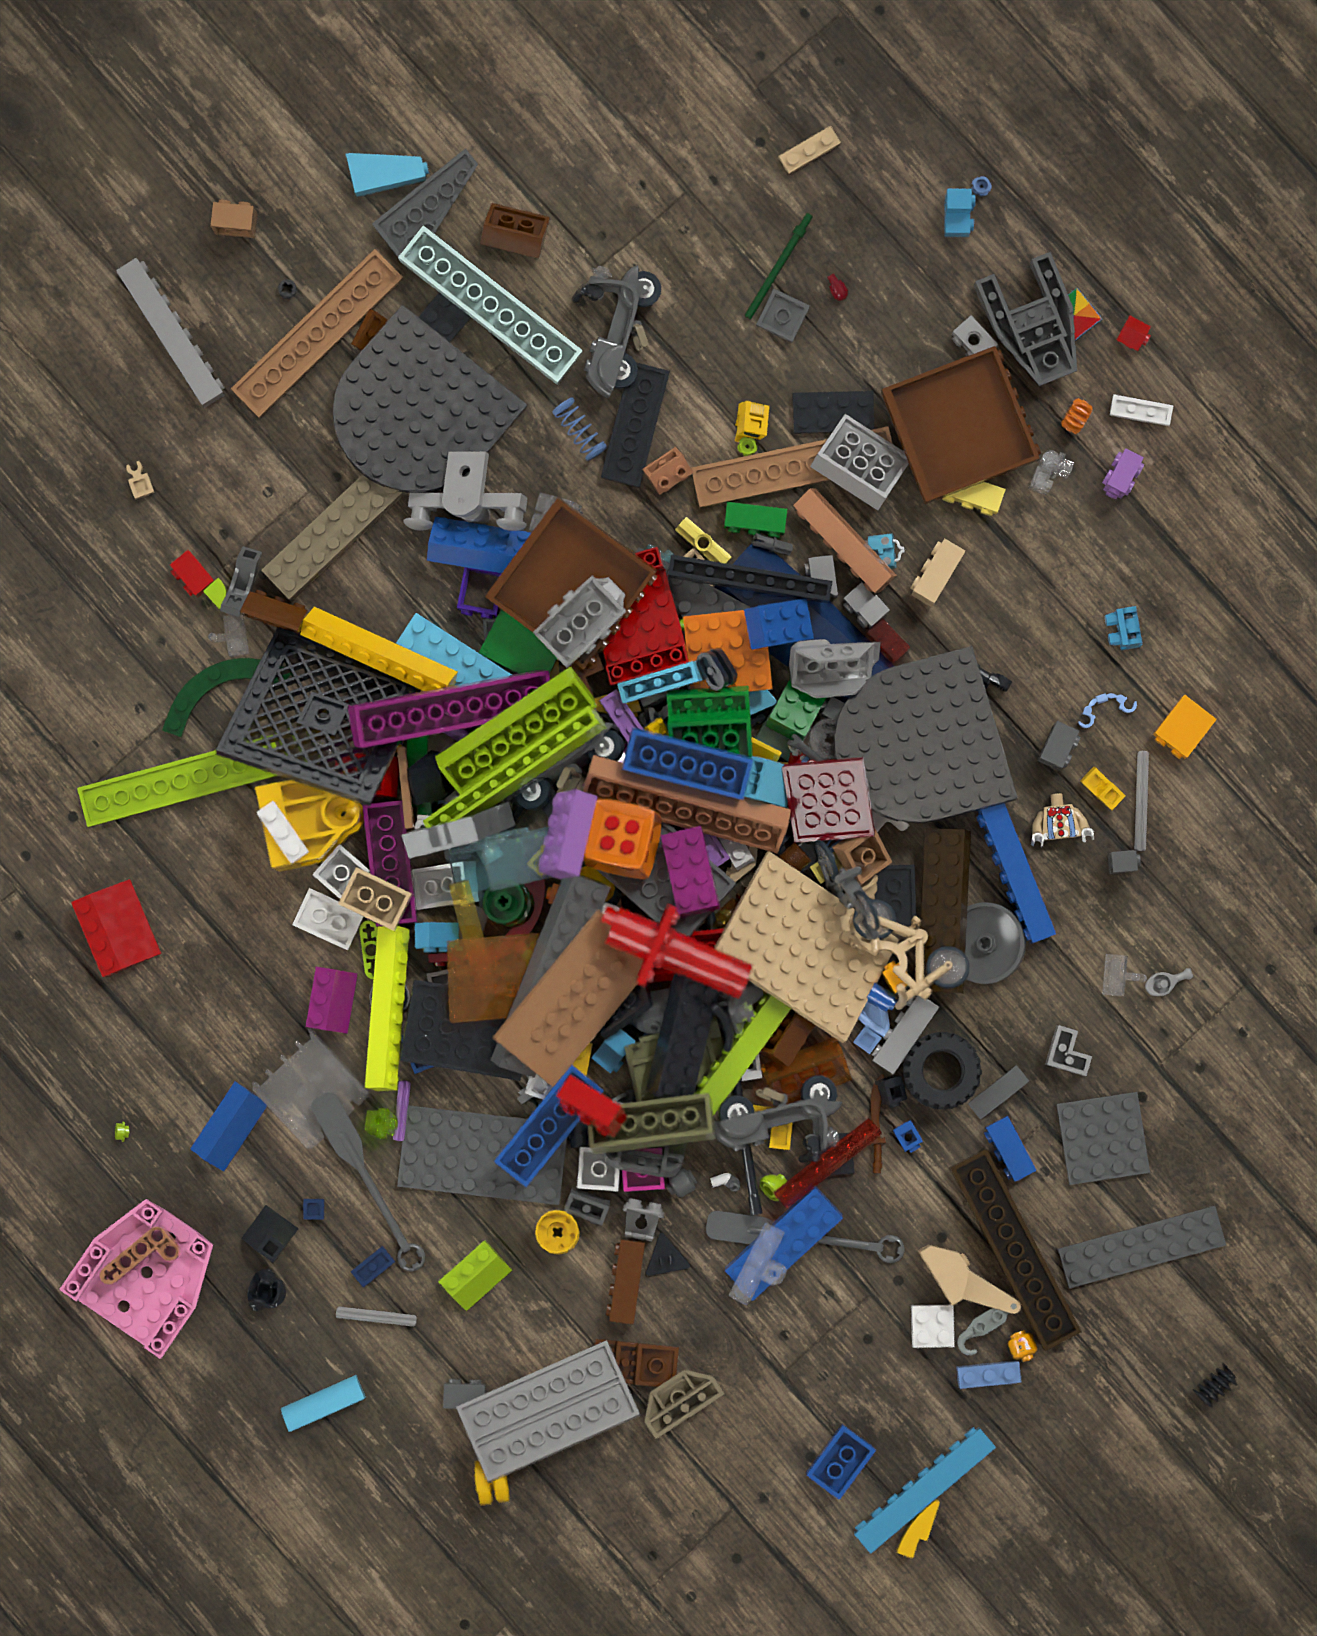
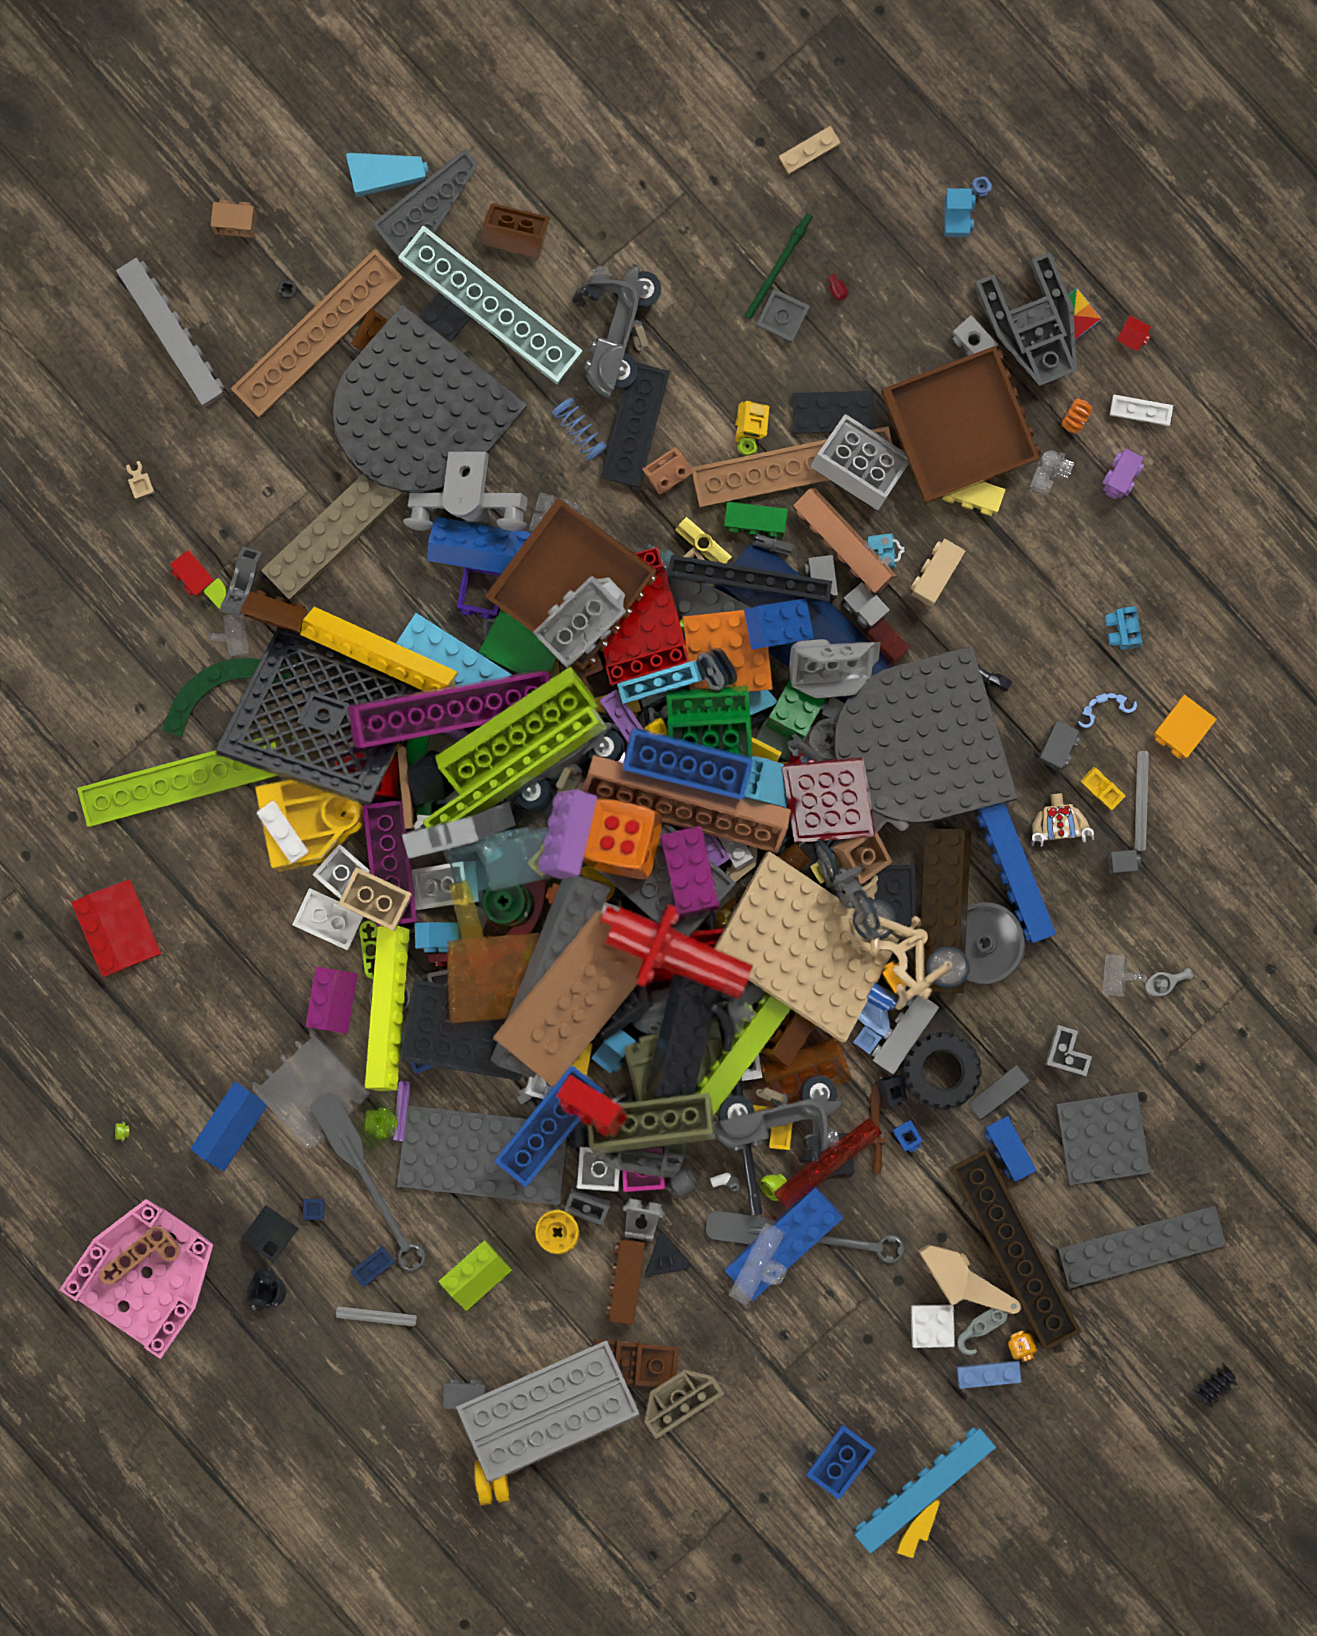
medium azure brick [281,1375,366,1432] -> none

